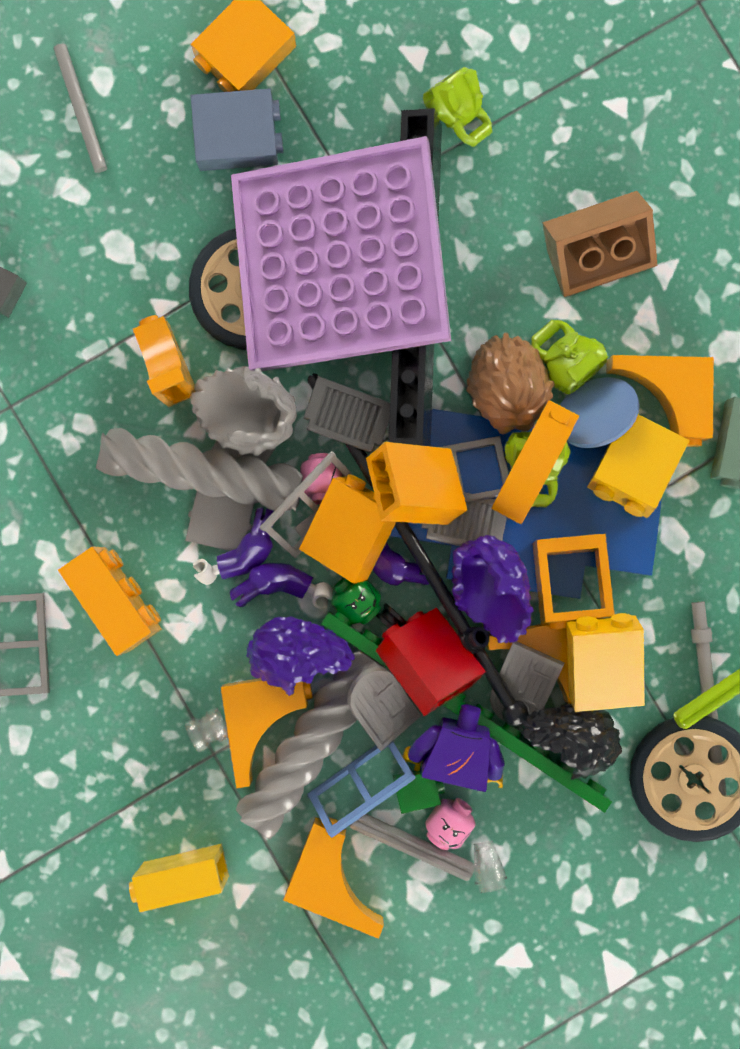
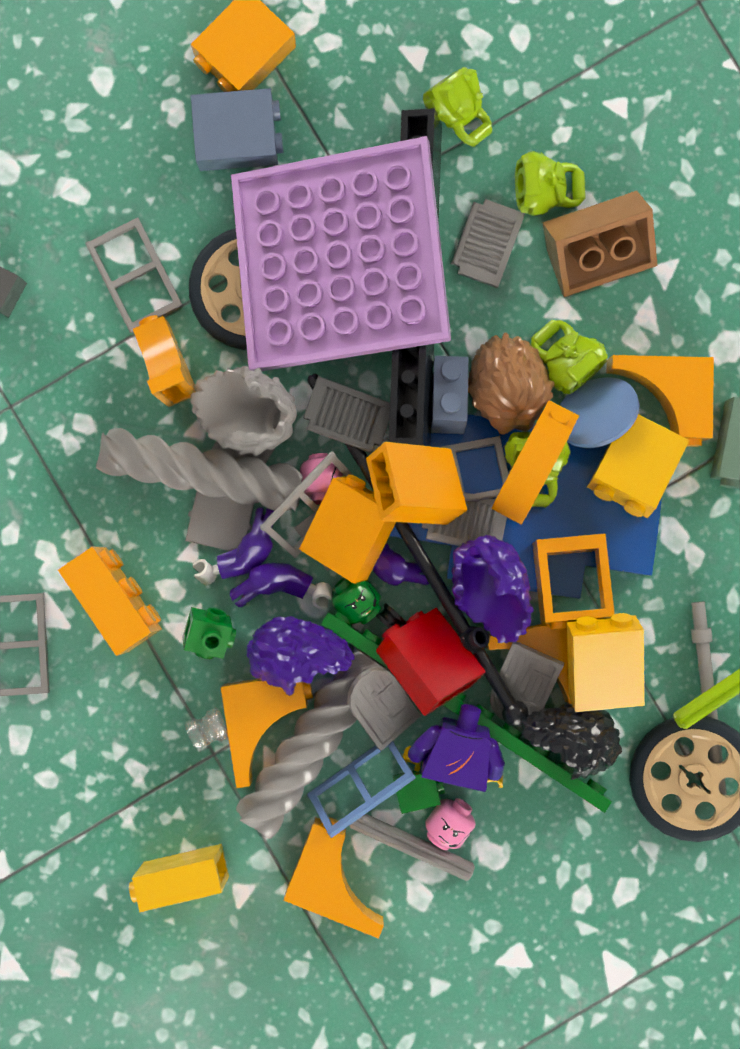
light grey bar [53,44,107,173] -> none
clear cone [473,840,508,893] -> none
none -> light grey window [85,217,183,333]
none -> green brick [182,607,236,659]
none -> sand blue brick [431,356,469,434]
none -> light grey window [451,199,525,288]
none -> lime piece [515,151,586,216]

